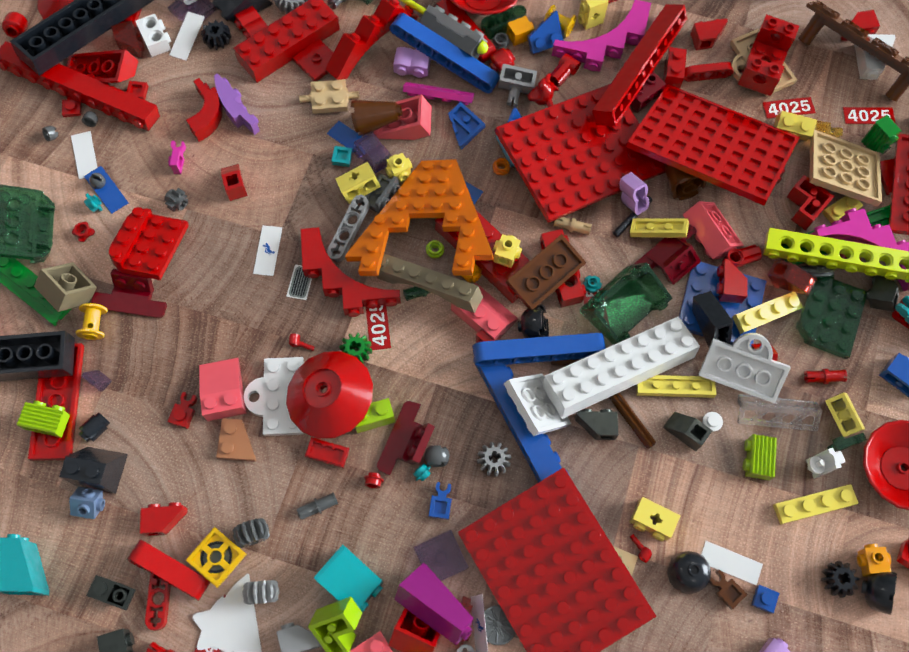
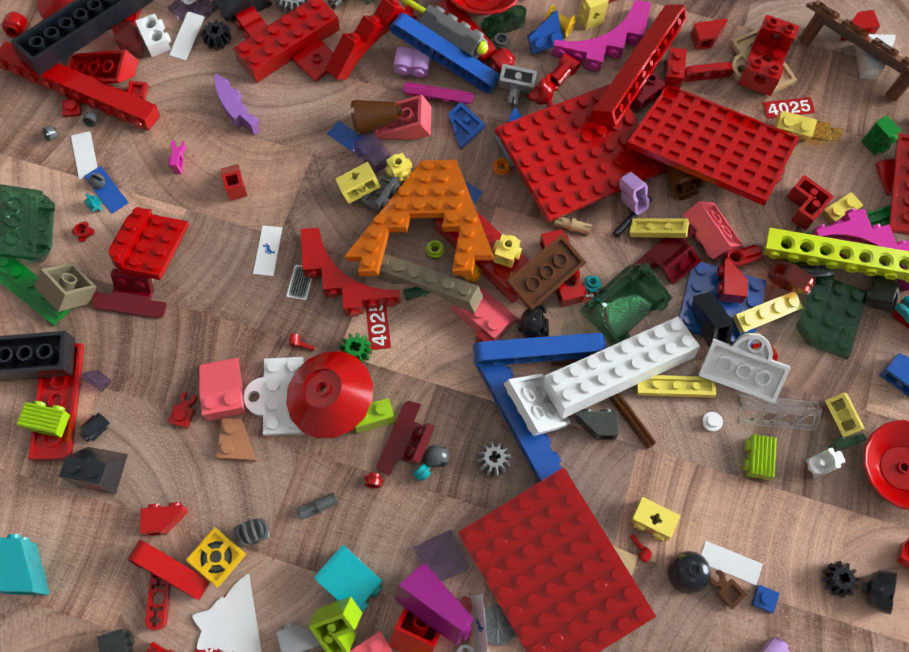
sand blue brick [69,487,105,519] -> none
yellow hose [75,303,107,340] -> none
pearl dark grey slope [86,575,136,611] -> none
dark grey gear [164,188,188,212] -> none
red arch [186,78,223,142] -> none
light grey gear [242,580,279,605] -> none
tan plate [299,79,359,114] -> none
red plate [305,437,350,469] -> none
light grey beam [327,195,370,262] -> none
teal plate [331,146,353,167] -> none
blue plate [429,482,452,520] -> none
light orange brick [507,16,534,46] -> none
pearl dark grey slope [663,412,713,452] -> none
light yellow plate [773,484,859,525] -> none
red pin [804,369,847,384] -> none
tan plate [809,130,882,207] -> none
red sticker [843,107,896,124] -> none
light orange brick [857,544,891,577] -> none

